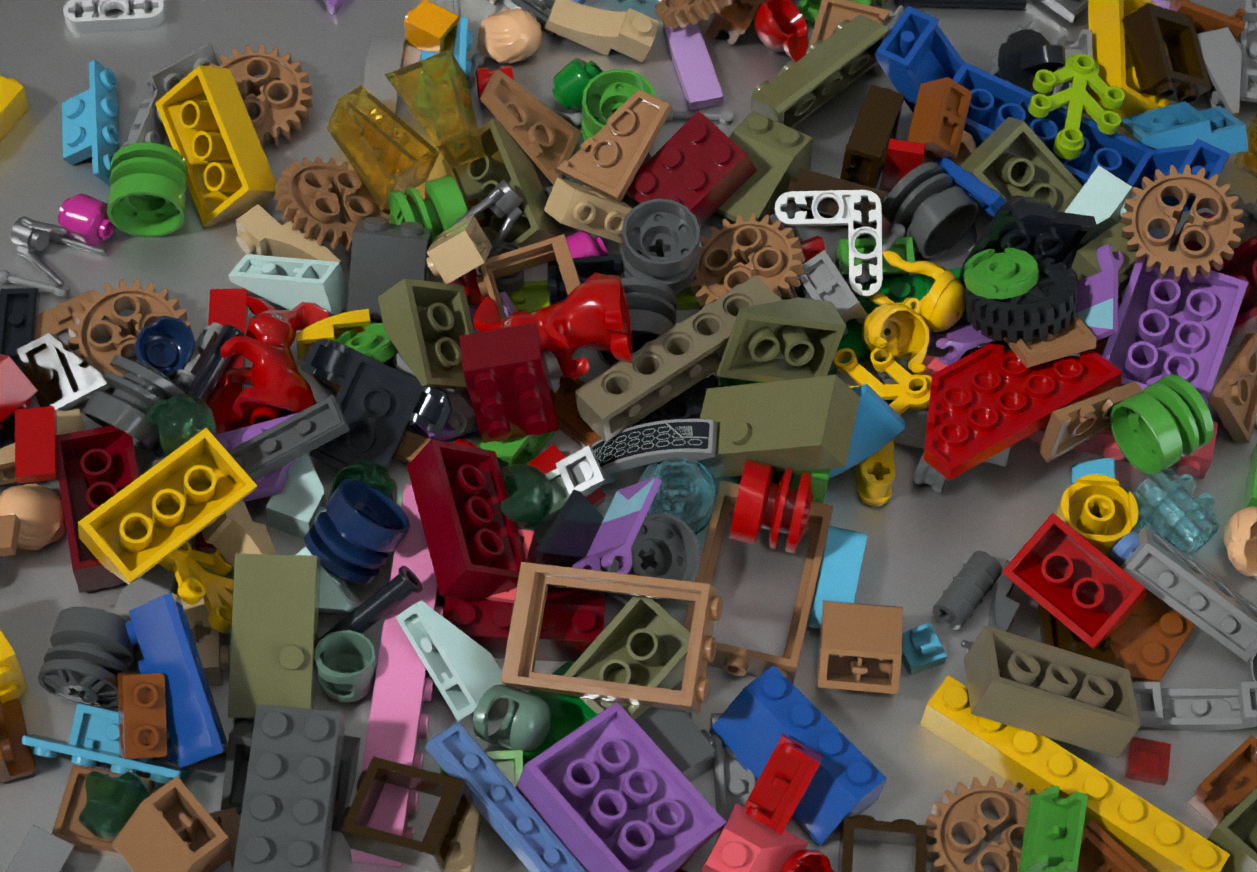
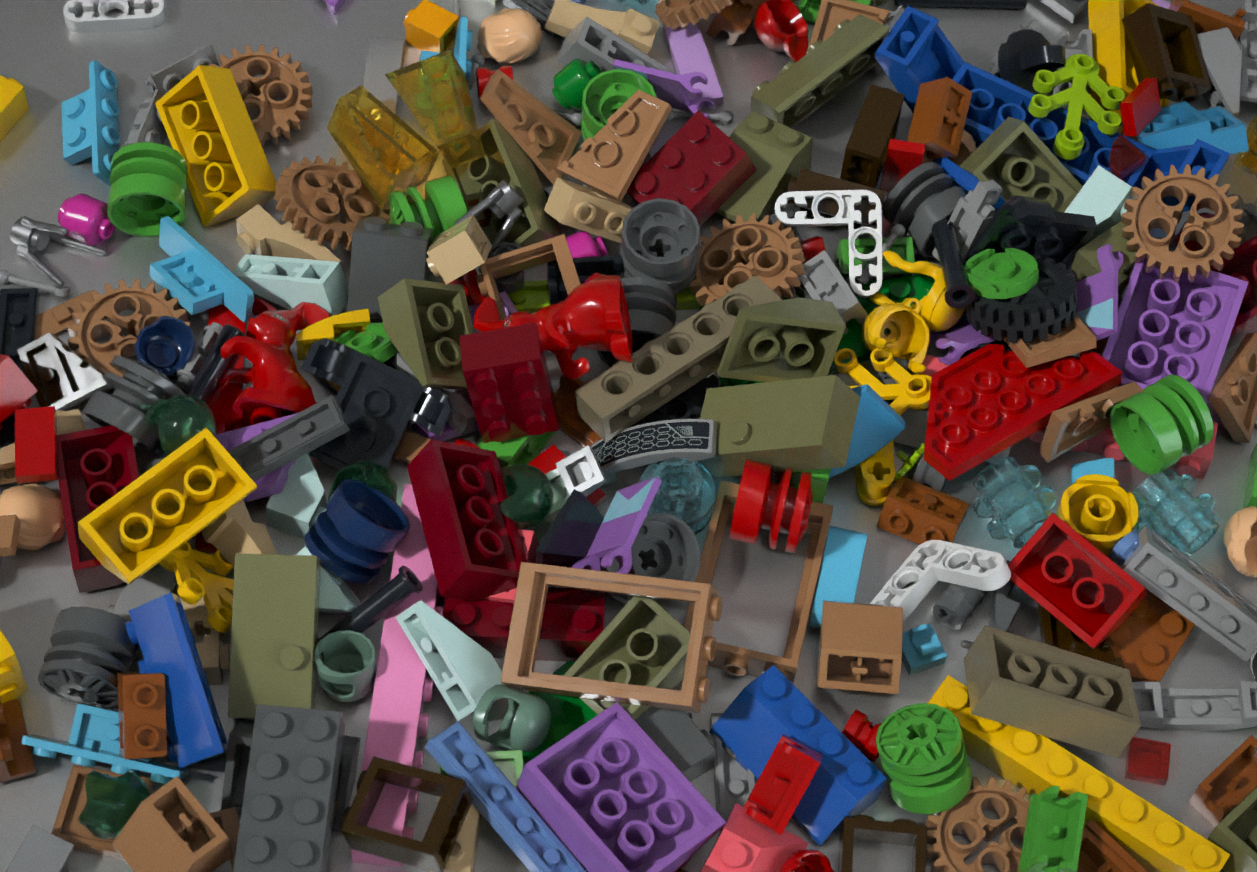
none -> medium azure bracket [149,216,254,322]
none -> light grey slope [557,16,672,72]
none -> medium lavender flag [613,59,715,120]
none -> red wheel [842,709,882,764]
none -> white beam [870,540,1011,623]
none -> bright green wheel [875,703,973,814]
none -> dark orange bracket [877,477,970,545]
none -> lime plant [895,442,925,480]
none -> black pin [931,219,975,309]
none -> light grey hinge [932,179,1002,263]
none -> clear light blue piece [972,457,1057,548]
none -> clear red tile [1108,135,1146,179]
none -> red tile [1120,78,1161,136]

